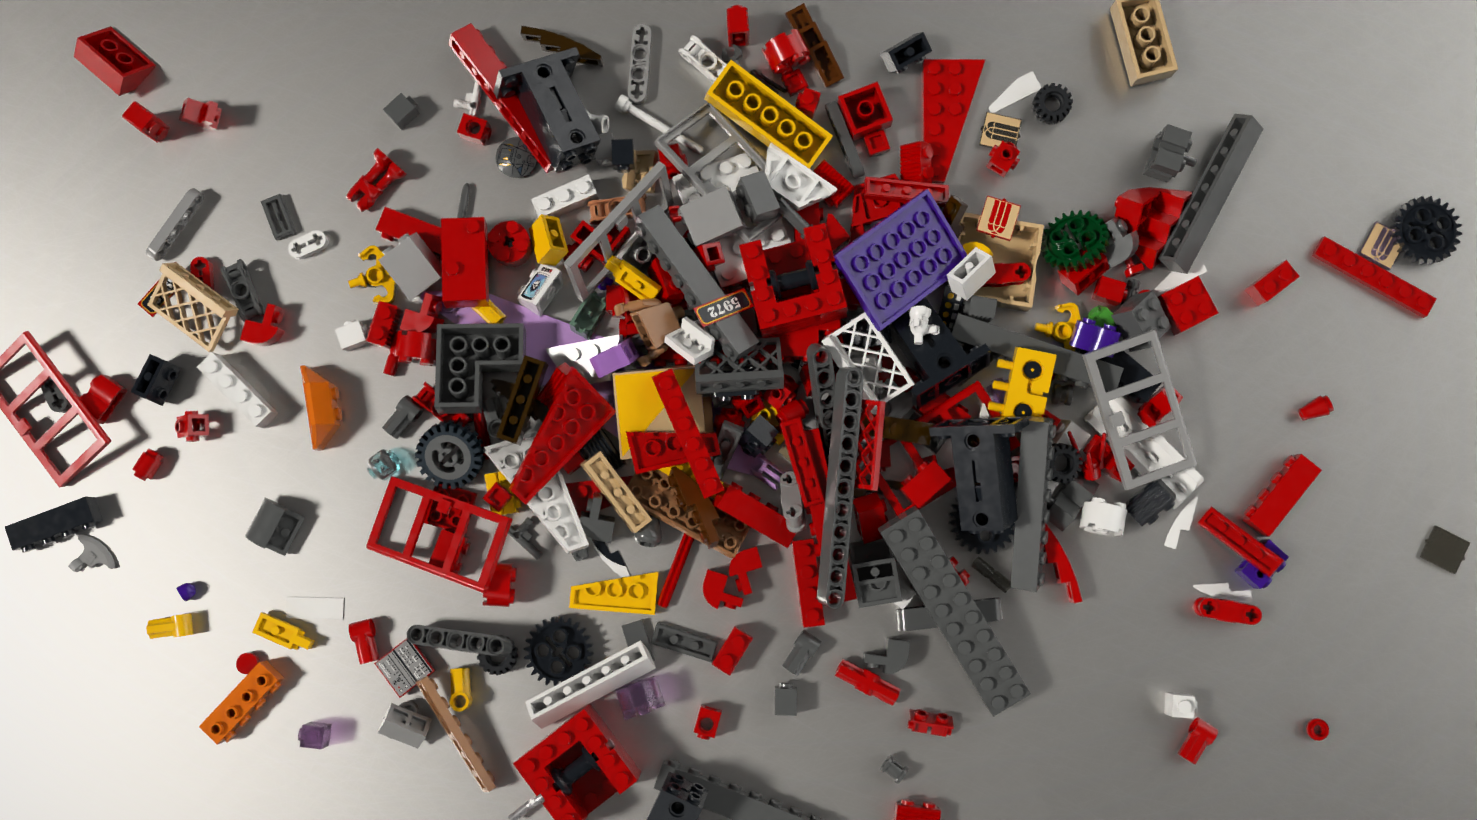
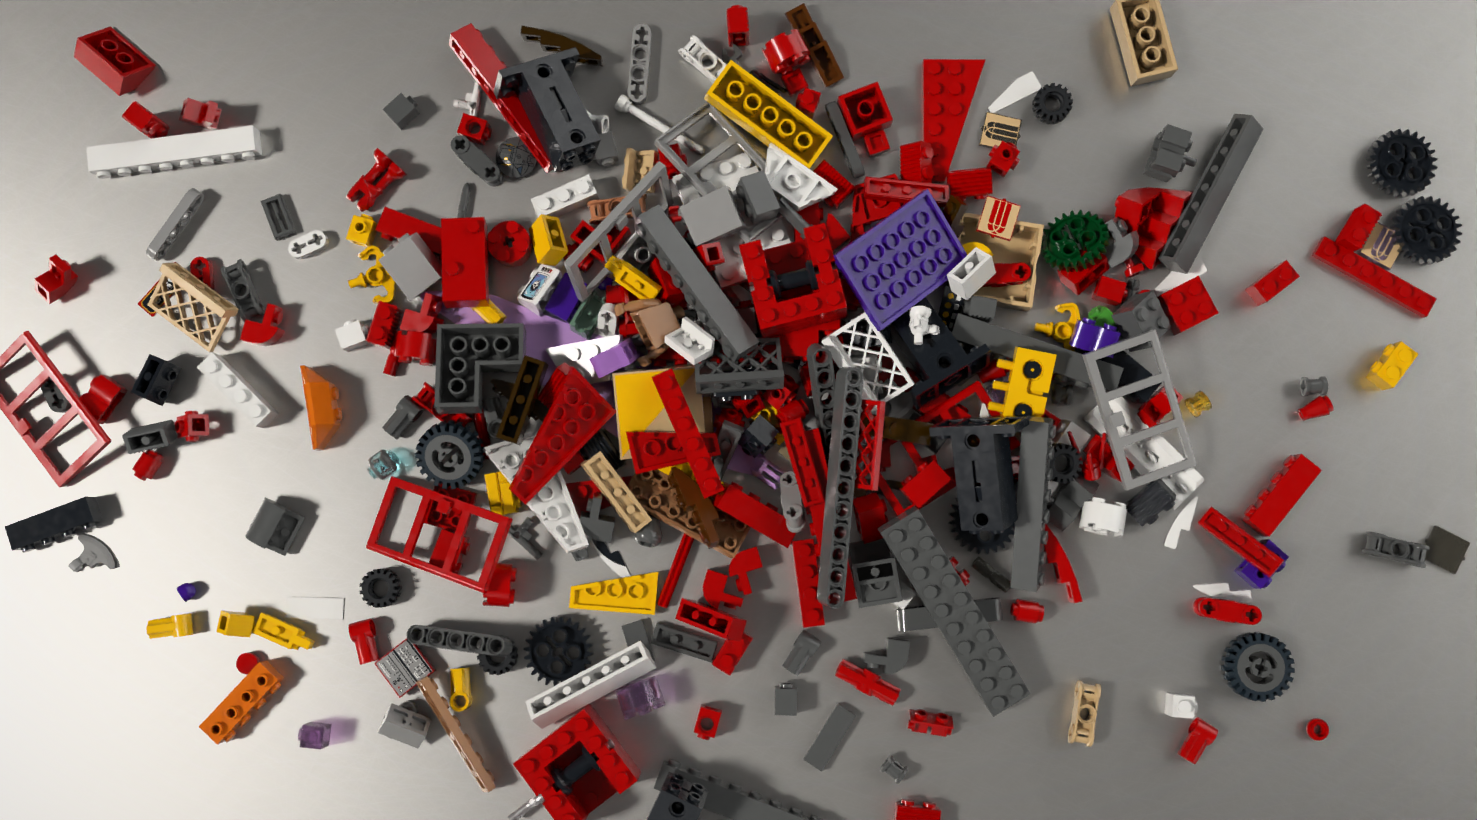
red tile [482,482,513,512] -> none
black brick [611,139,635,173] -> none
sticker [693,288,754,327] -> none
black brick [880,32,932,74] -> none
none -> red brick [34,254,78,304]
none -> white brick [86,125,262,179]
none -> dark grey brick [122,420,178,455]
none -> yellow brick [216,610,255,637]
none -> yellow brick [346,214,378,247]
none -> black tyre [359,569,402,608]
none -> dark grey piece [451,135,503,187]
none -> dark purple brick [544,272,588,324]
none -> white beam [597,303,620,338]
none -> red brick [675,598,747,641]
none -> dark grey tile [803,703,856,771]
none -> red brick [946,167,993,201]
none -> red cone [977,359,1010,384]
none -> red brick [1010,599,1044,623]
none -> tan piece [1068,680,1101,747]
none -> clear yellow wheel [1184,391,1212,417]
none -> wheel [1221,632,1295,702]
none -> dark grey bush [1299,376,1328,396]
none -> red brick [1335,204,1382,252]
none -> dark grey piece [1362,531,1430,568]
none -> yellow brick [1365,341,1418,390]
none -> black gear [1366,129,1438,198]

